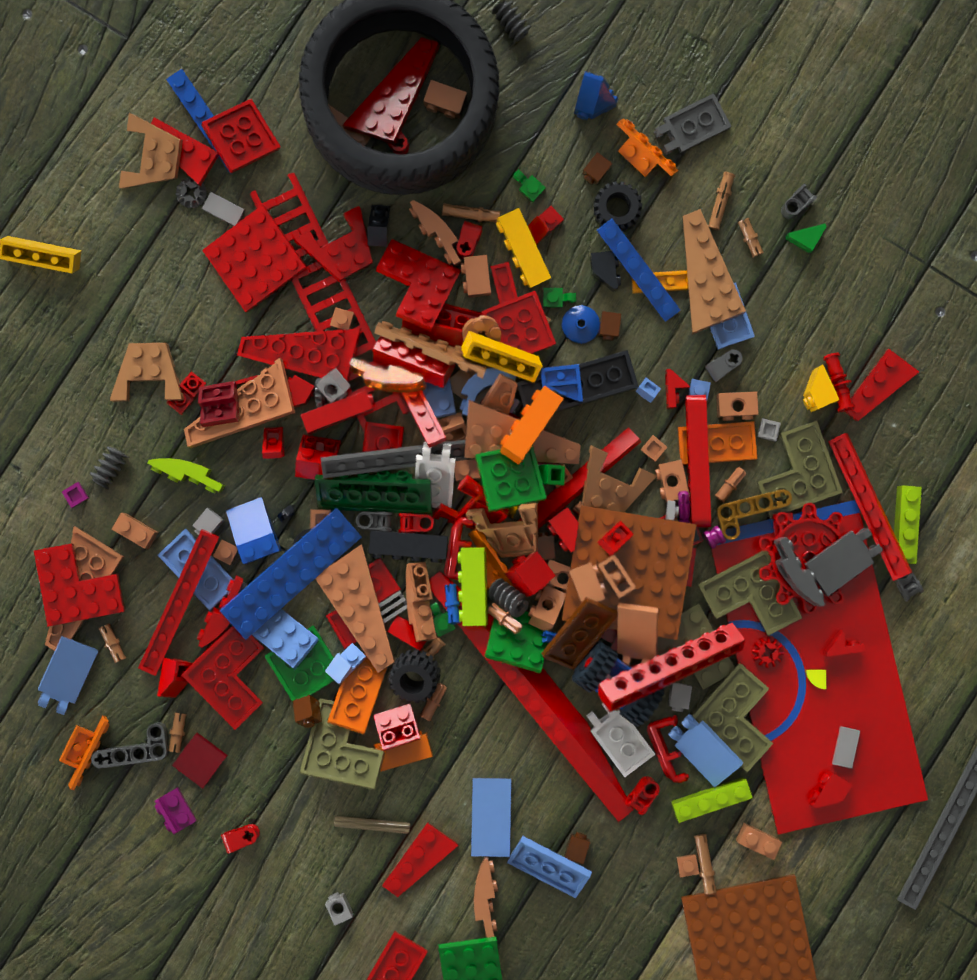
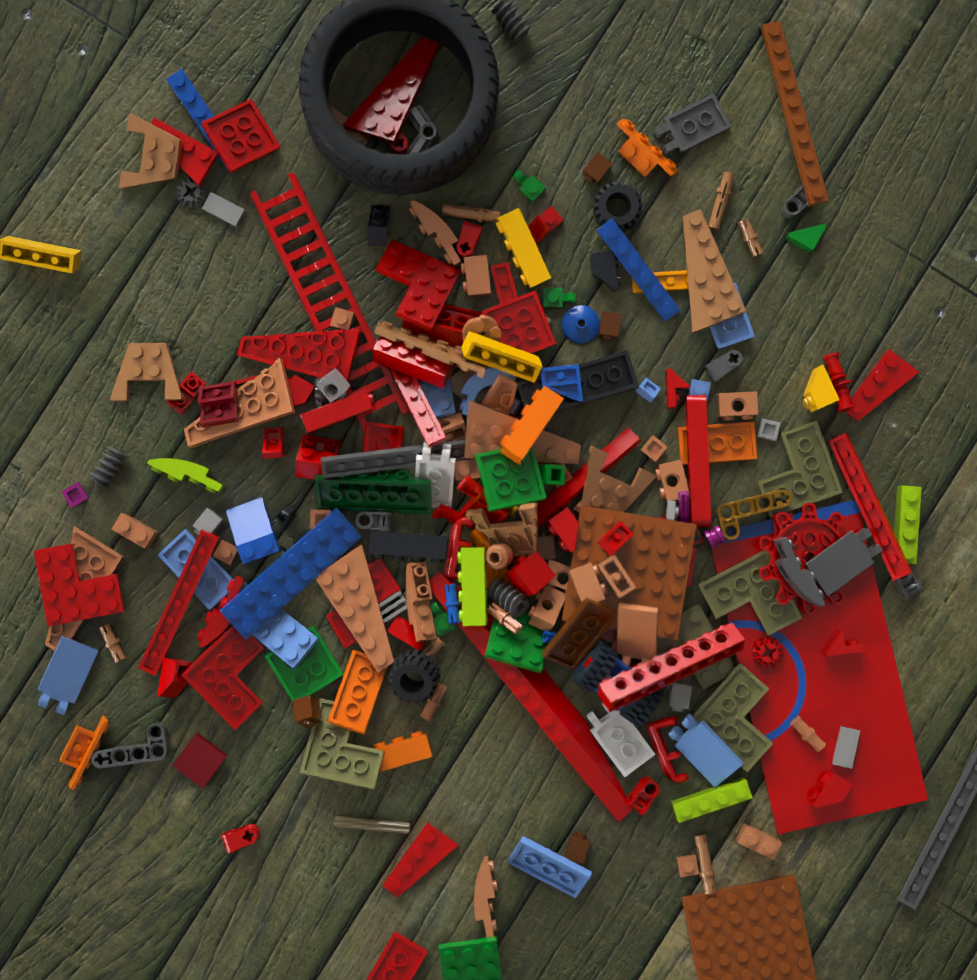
magenta bracket [155,787,197,834] -> none
medium nougat pin [168,713,187,753] -> none
red plate [202,205,307,312] -> none
red wing [294,206,372,282] -> none
light blue slope [325,643,366,685] -> none
light grey brick [325,892,354,926] -> none
clear orange slope [349,358,427,393] -> none
slope [373,704,421,751] -> none
red piece [398,513,435,533] -> none
nougat brick [423,80,467,119] -> none
medium blue tile [471,778,511,857] -> none
blue wedge [574,72,618,120] -> none
nougat axle [714,467,746,503] -> none
neon yellow tile [806,669,826,689] -> none
none -> flat silver piece [407,105,439,154]
none -> nougat head [485,543,513,569]
none -> dark orange plate [760,21,829,206]
none -> nougat pin [790,716,826,752]

